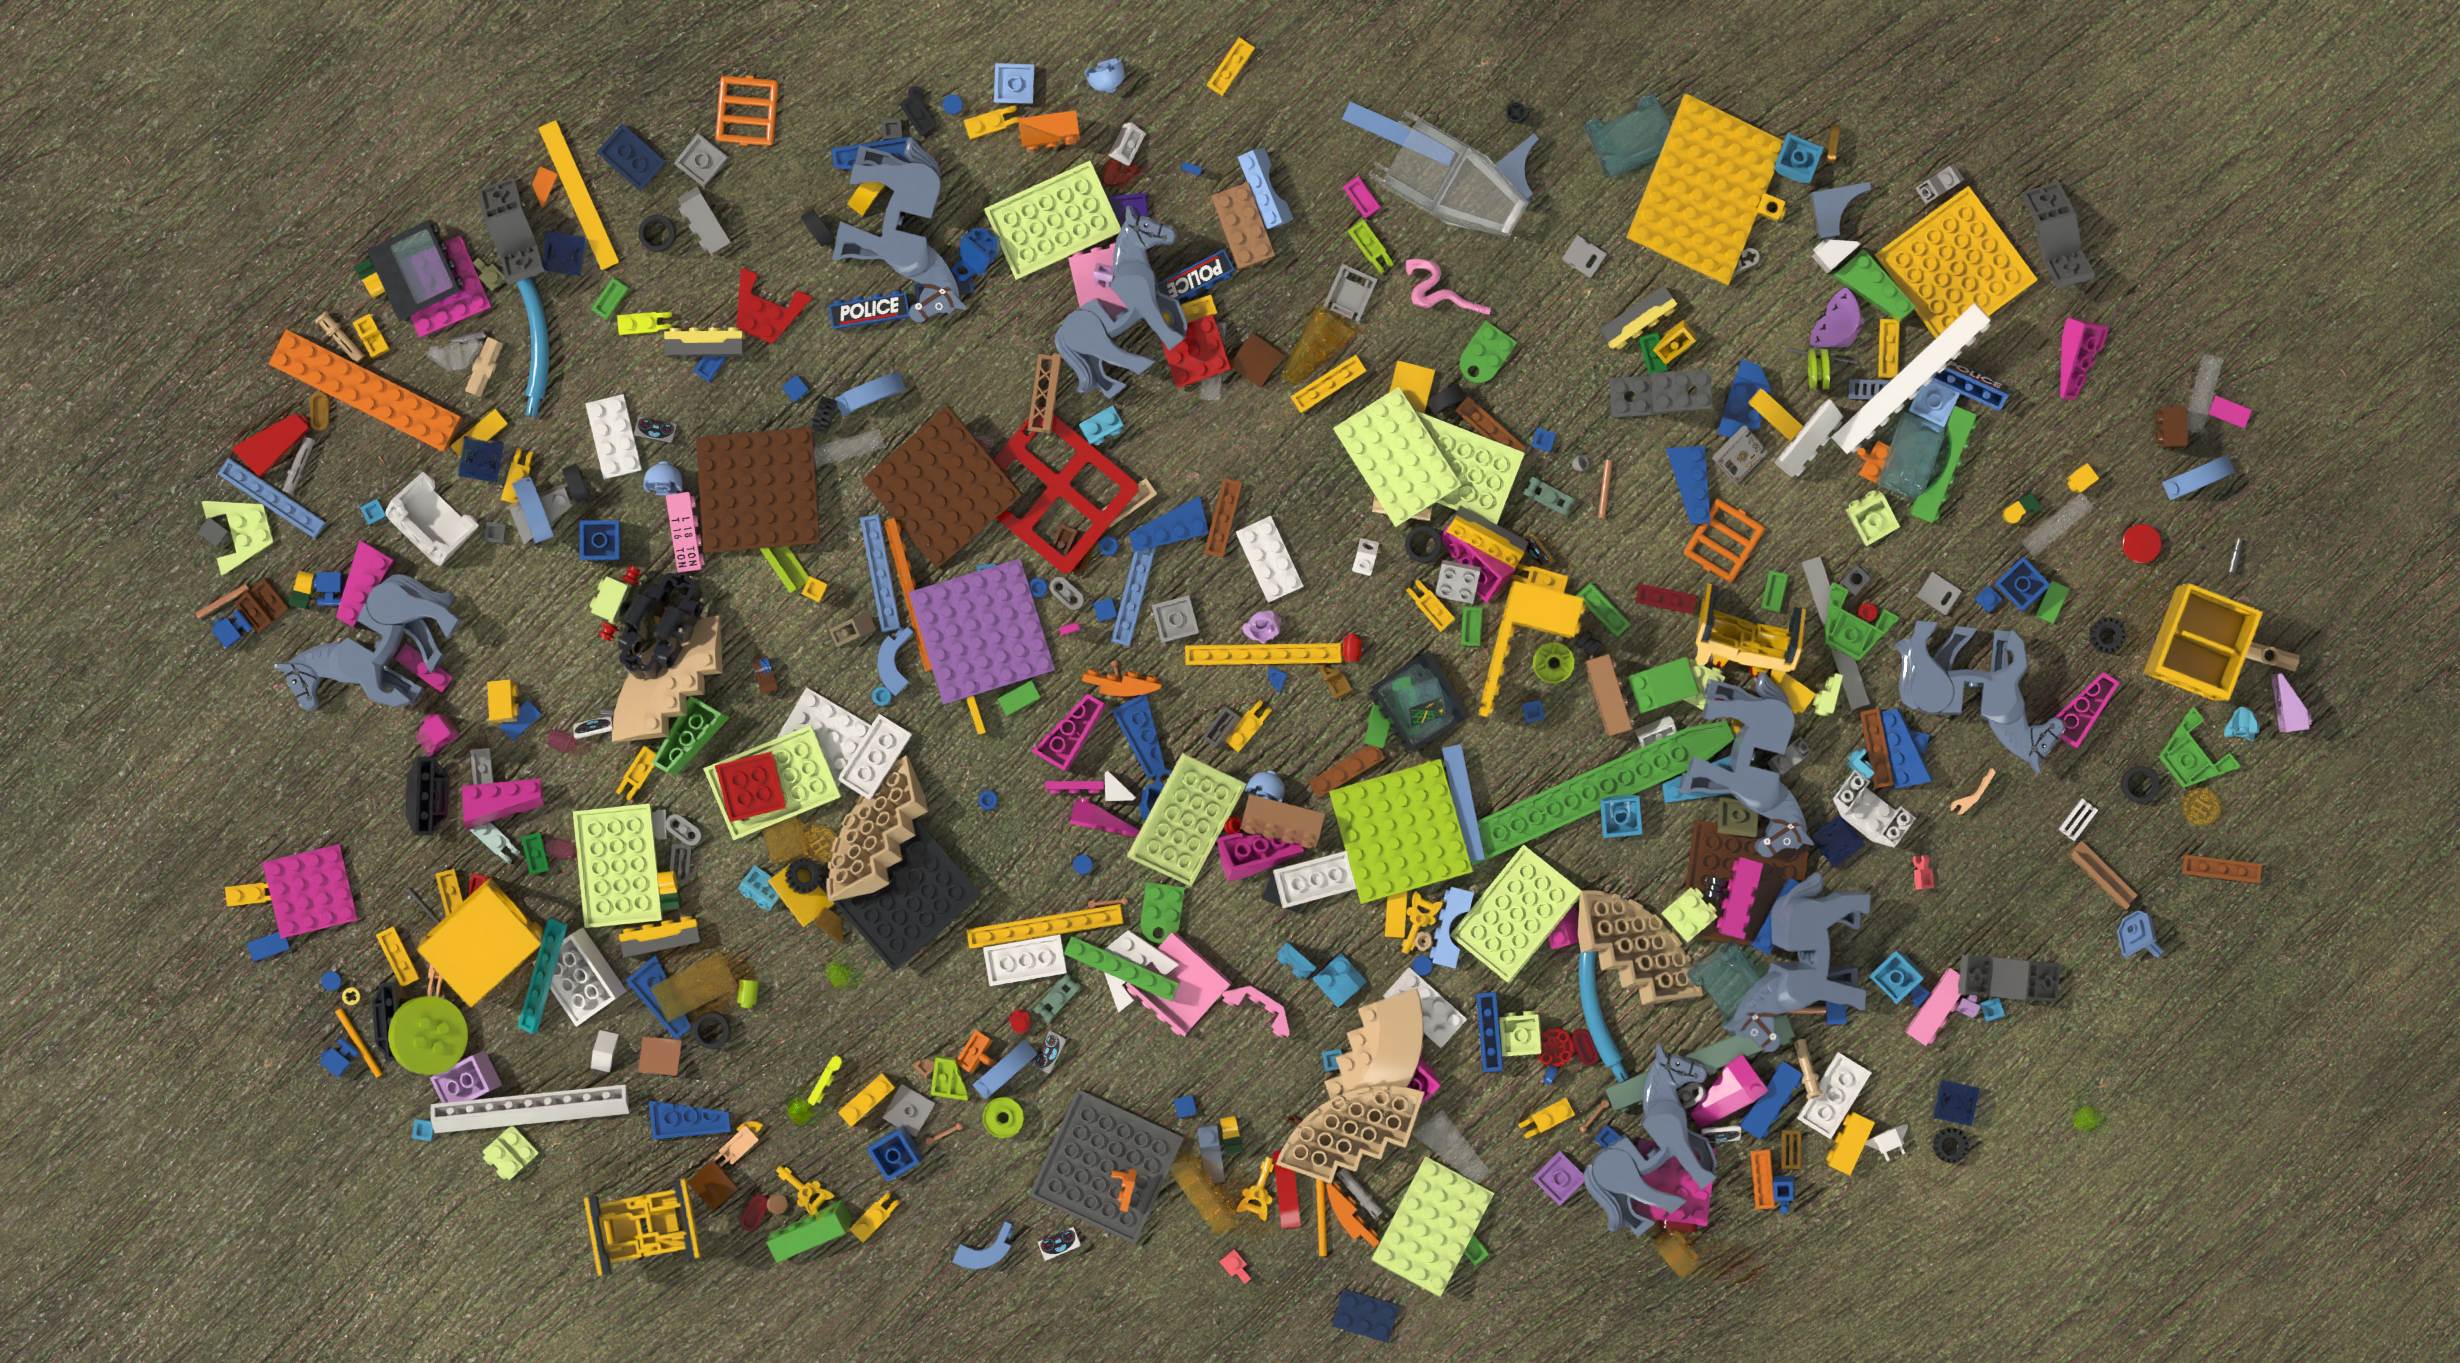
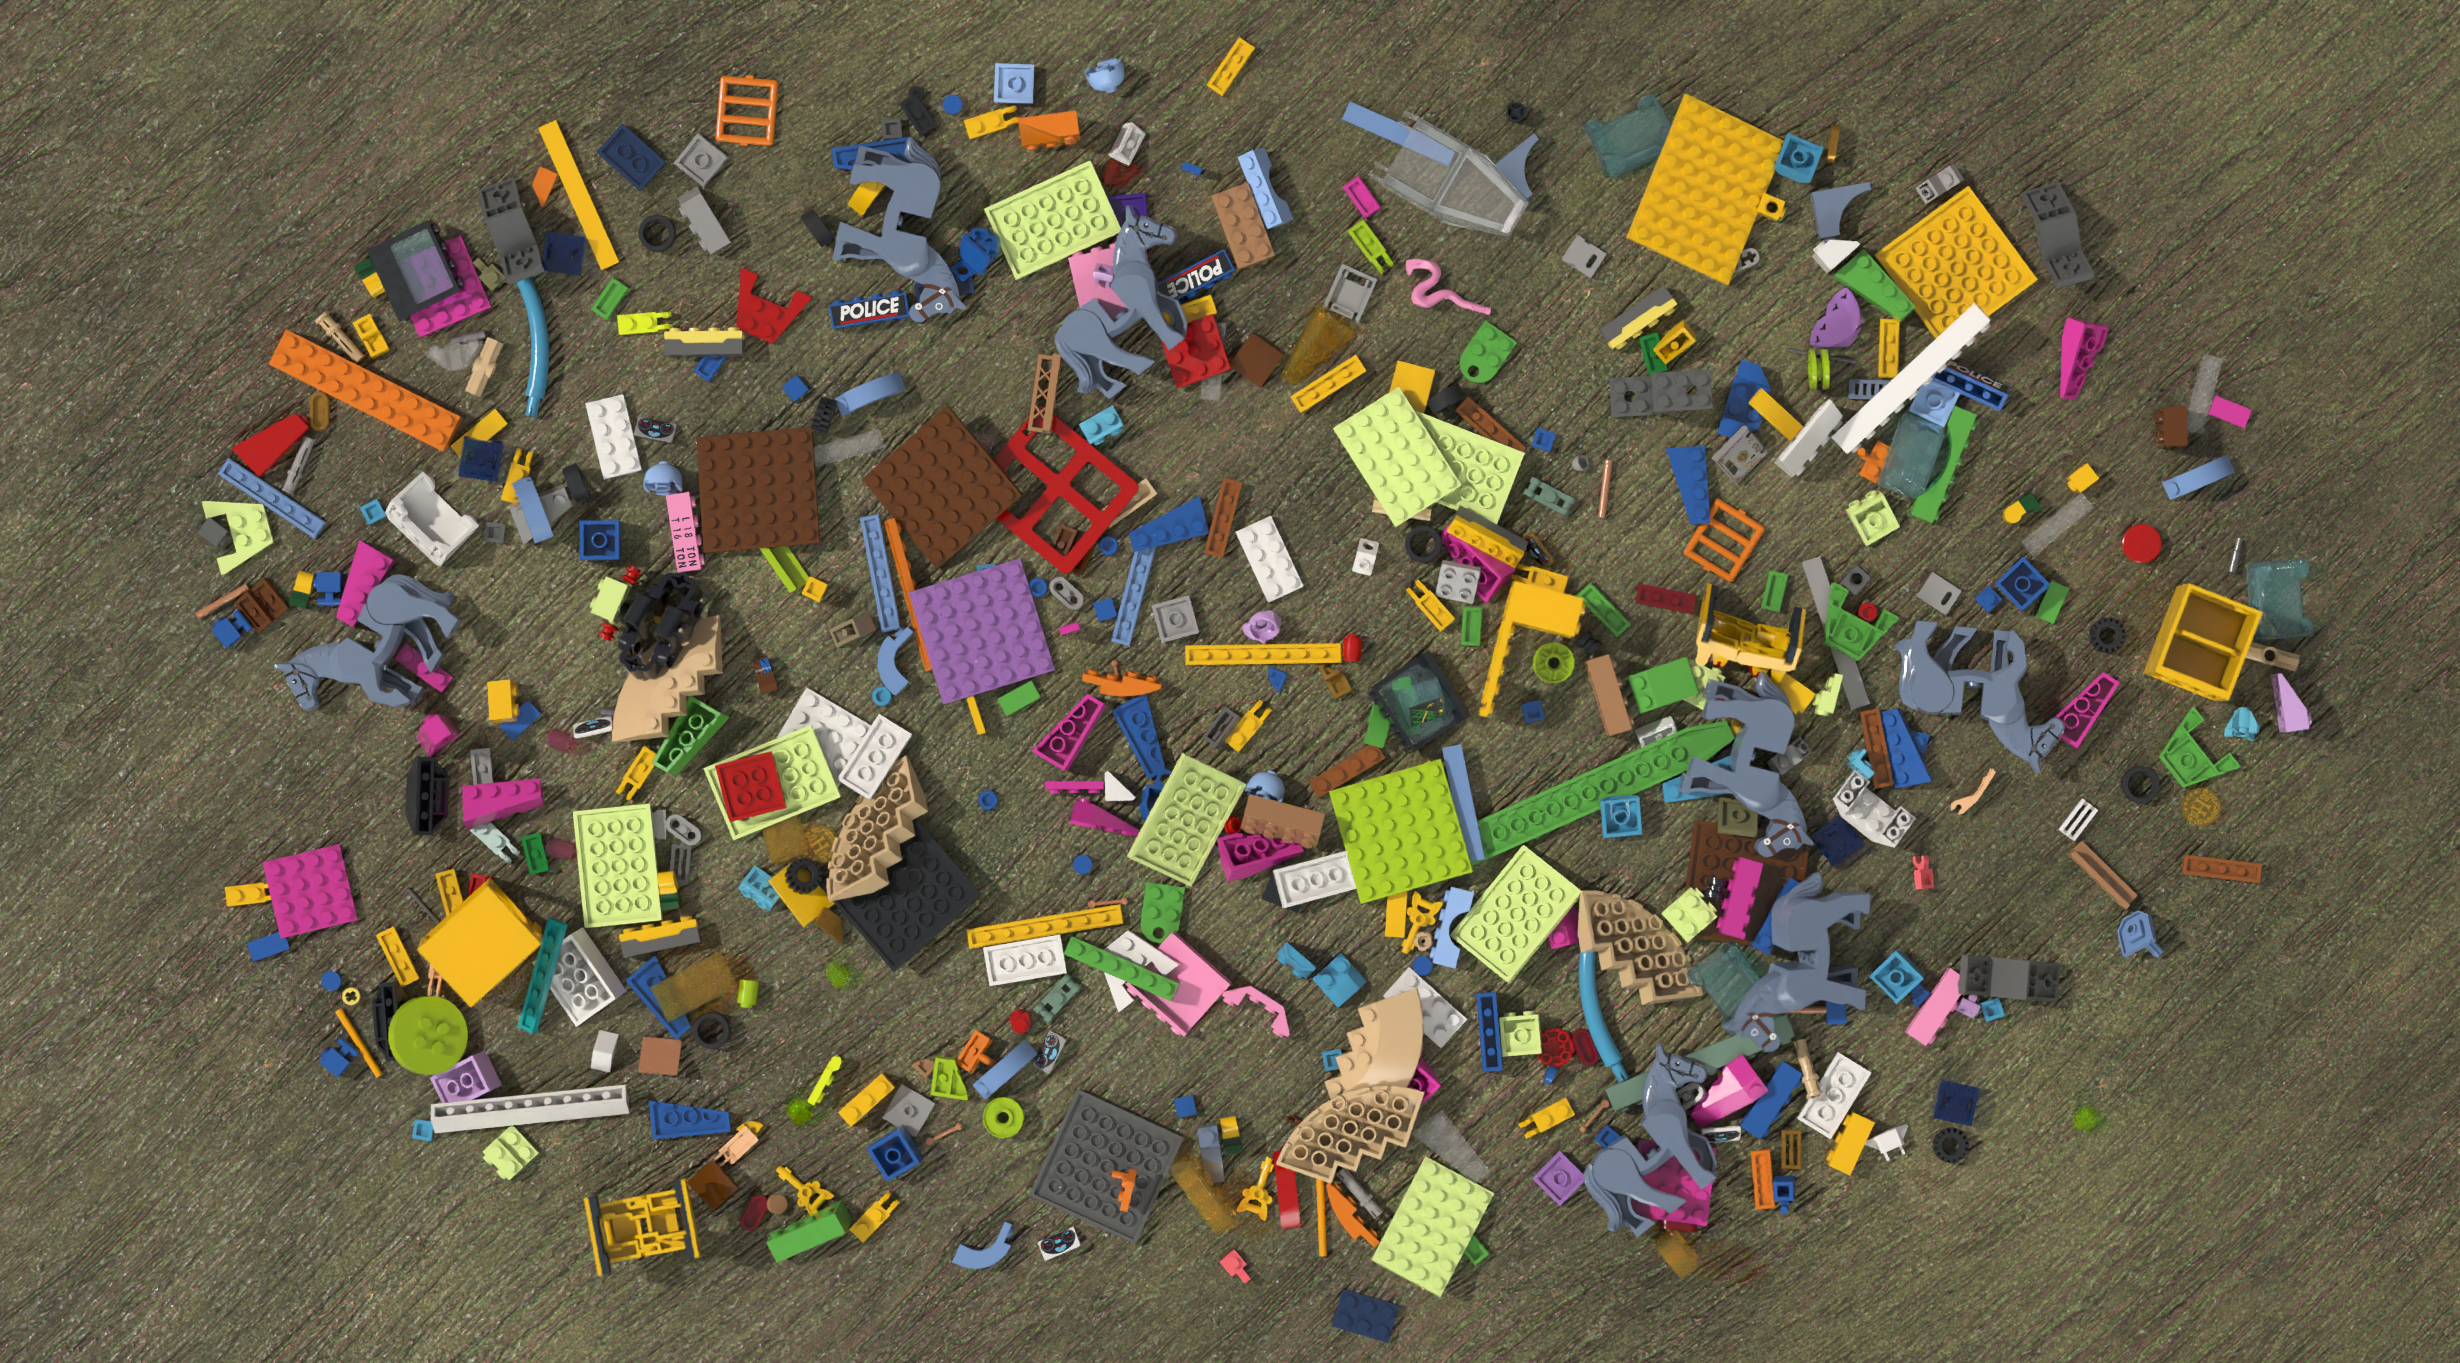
none -> clear light blue windscreen [2247,559,2314,641]

